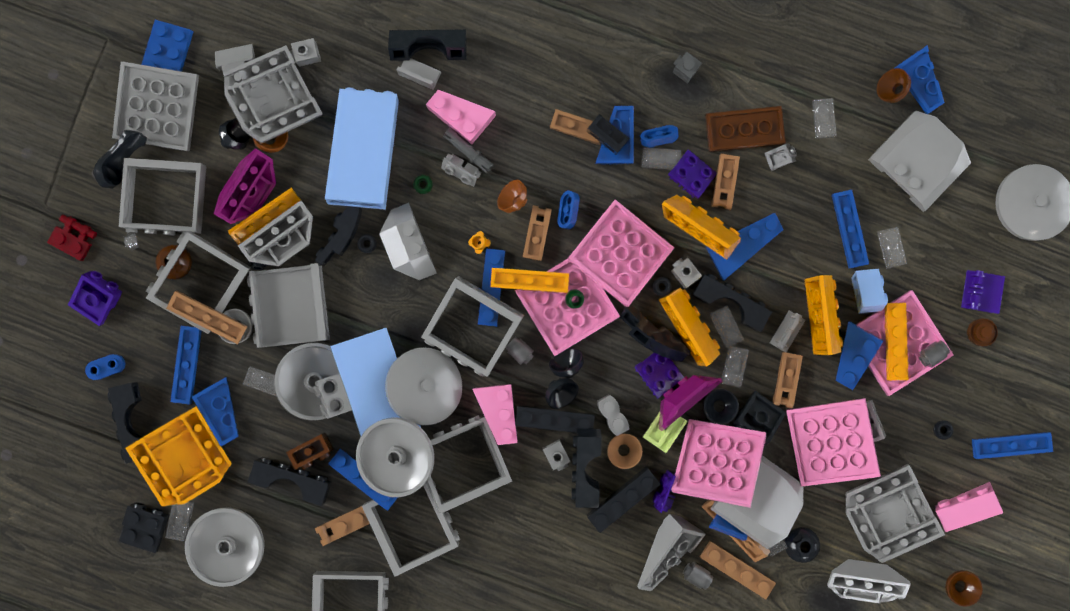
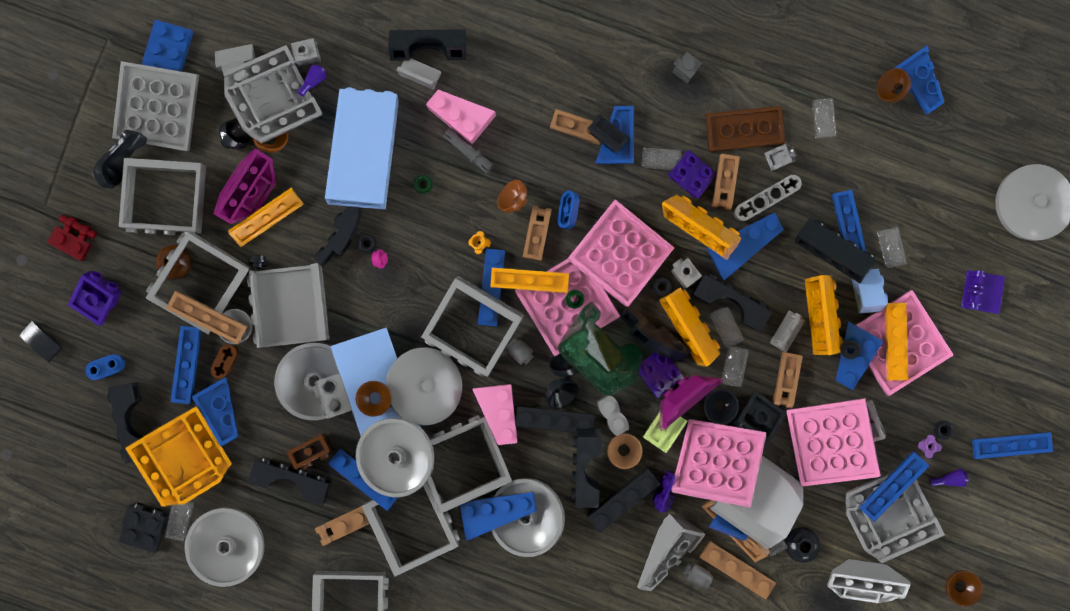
clear plate [124,232,139,251] -> none
light grey wedge [238,201,313,266] -> none
clear plate [243,366,276,396] -> none
light grey wedge [379,203,437,280] -> none
light grey hinge [441,153,482,187] -> none
light grey brick [543,439,570,471] -> none
blue plate [640,125,679,148] -> none
light grey wedge [868,111,971,212] -> none
flat silver brick [919,340,950,368] -> none
bright pink wedge [935,482,1003,532] -> none
reddish brown plate [967,318,998,346] -> none
none -> black slope [19,321,63,362]
none -> reddish brown beam [211,344,239,379]
none -> dark purple cone [297,65,327,97]
none -> reddish brown piece [355,381,392,417]
none -> dark pink plate [372,249,388,269]
none -> blue wing [460,491,537,541]
none -> light grey dish [491,478,565,557]
none -> clear green windscreen [558,302,644,396]
none -> light grey beam [734,175,802,222]
none -> black brick [795,218,877,284]
none -> black plate [840,340,861,359]
none -> blue plate [859,451,929,522]
none -> medium lavender plate [918,435,942,458]
none -> dark purple cone [930,468,969,487]

